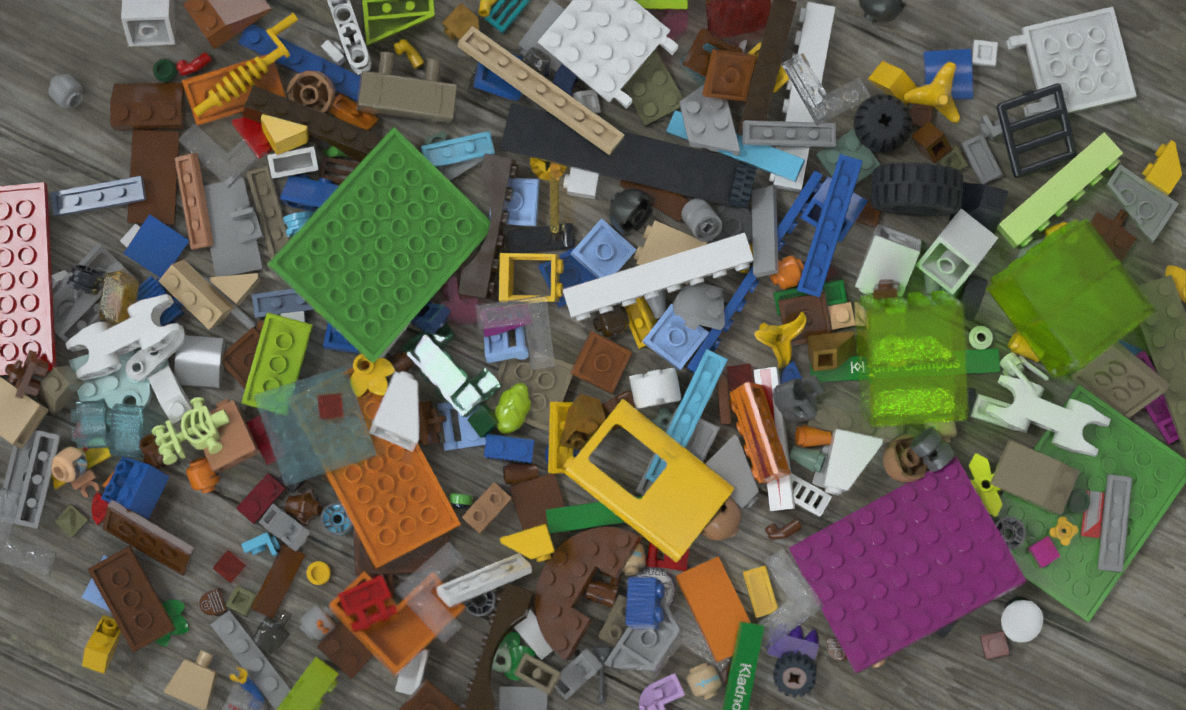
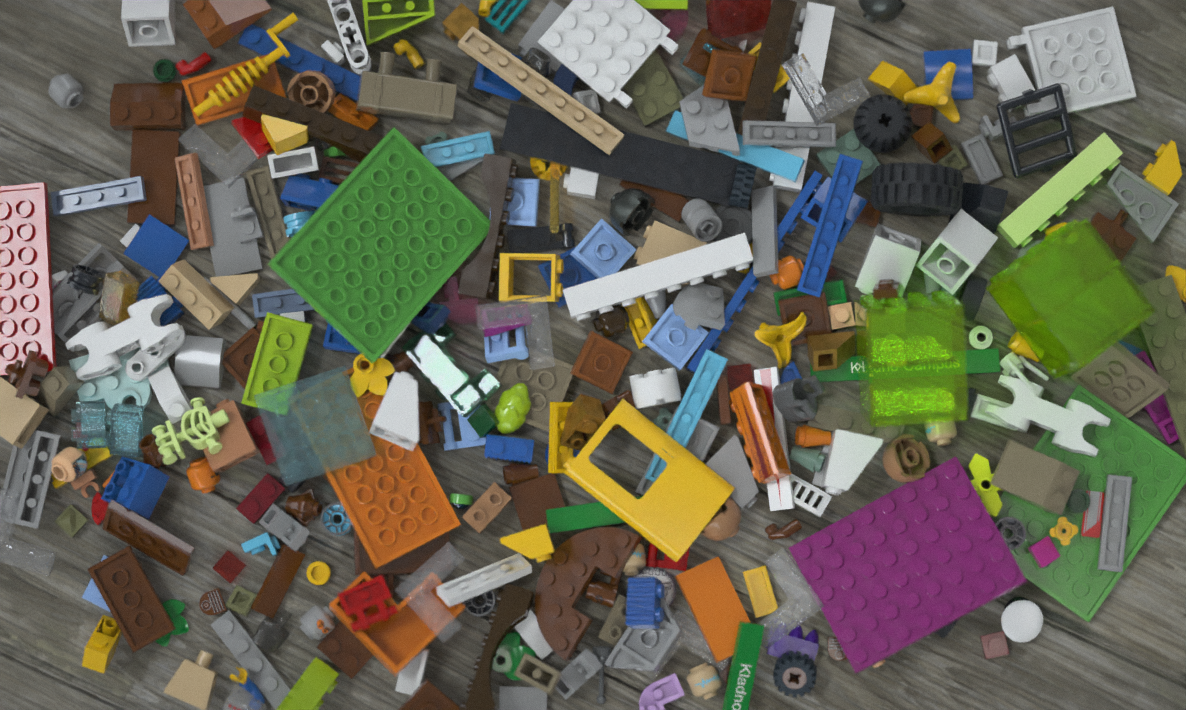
clear red tile [317,393,344,420] -> none
dark grey wheel [910,427,955,472] -> none
none -> white brick [987,54,1035,112]

